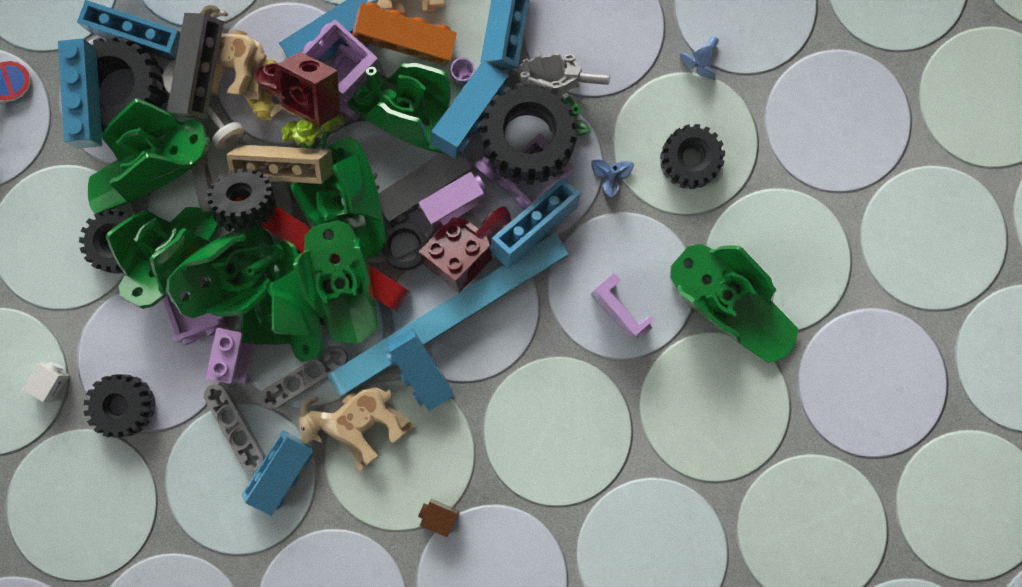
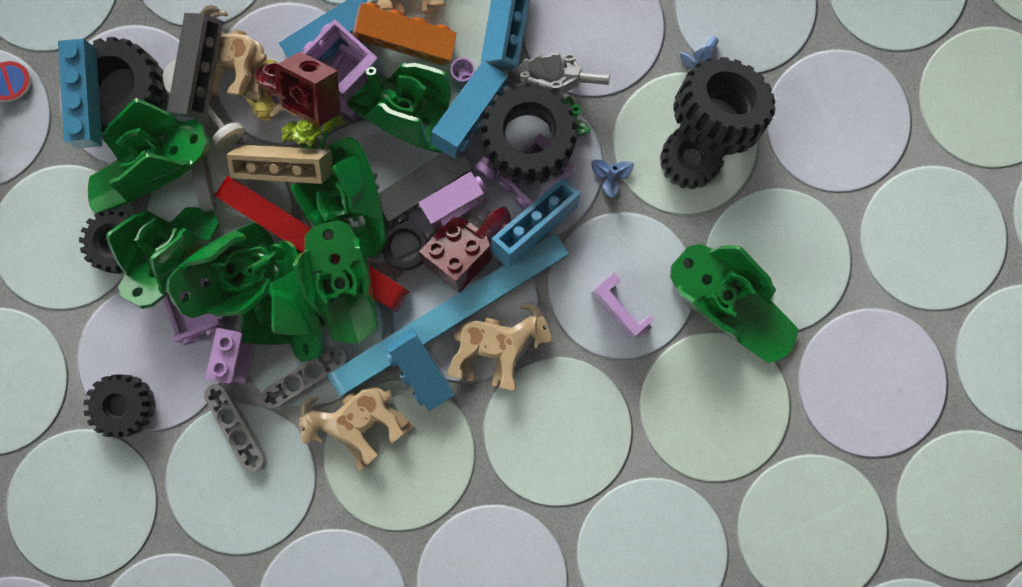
white brick [22,361,70,402] -> none
dark azure brick [77,0,181,60] -> none
black tyre [207,169,276,233] -> none
dark azure brick [242,430,313,516] -> none
reddish brown brick [418,499,459,537] -> none
none -> tan animal [447,303,552,391]
none -> black tyre [673,57,776,155]

